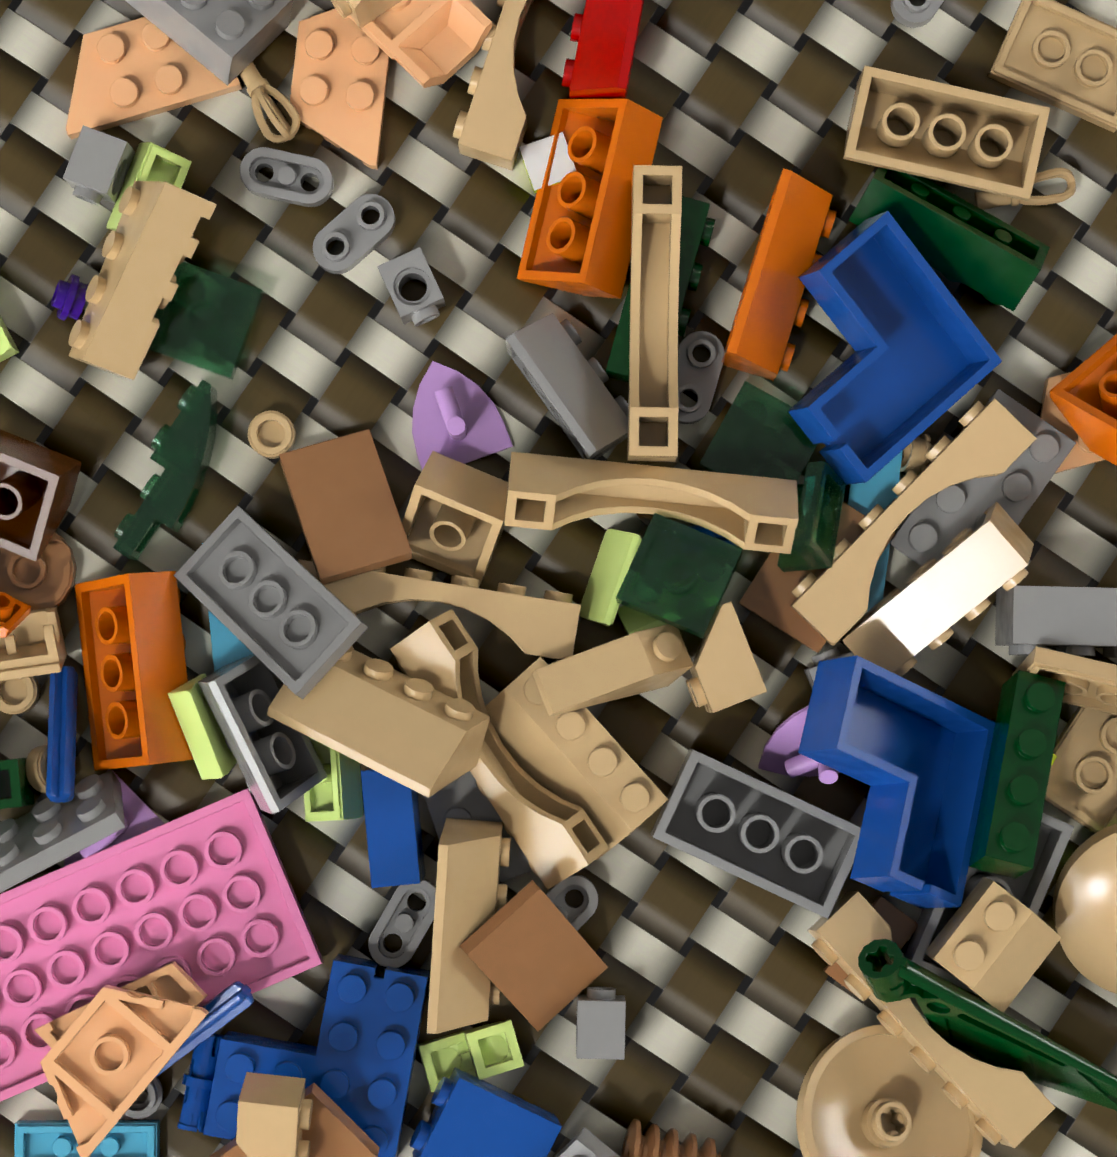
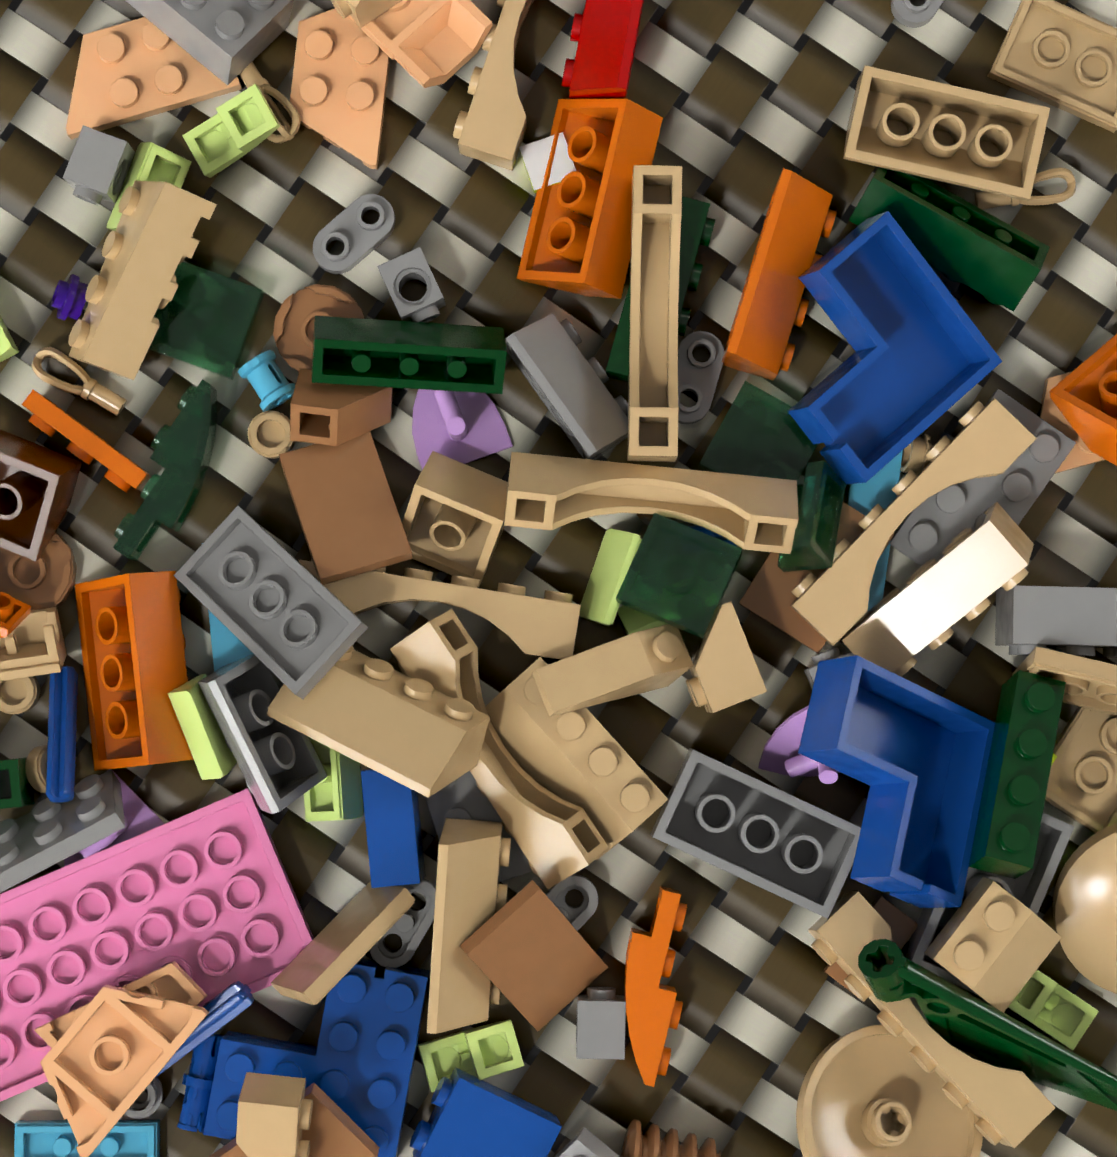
light grey plate [240,147,334,207] -> none
none -> orange plate [22,390,154,493]
none -> tan piece [32,347,127,416]
none -> yellowish green slope [182,84,280,178]
none -> medium azure bush [238,350,296,412]
none -> tan tile [271,882,416,1005]
none -> medium nougat tile [273,284,365,372]
none -> medium nougat slope [290,368,393,446]
none -> dark green brick [312,316,507,394]
none -> orange slope [624,886,687,1087]
none -> yellowish green slope [1008,970,1099,1050]

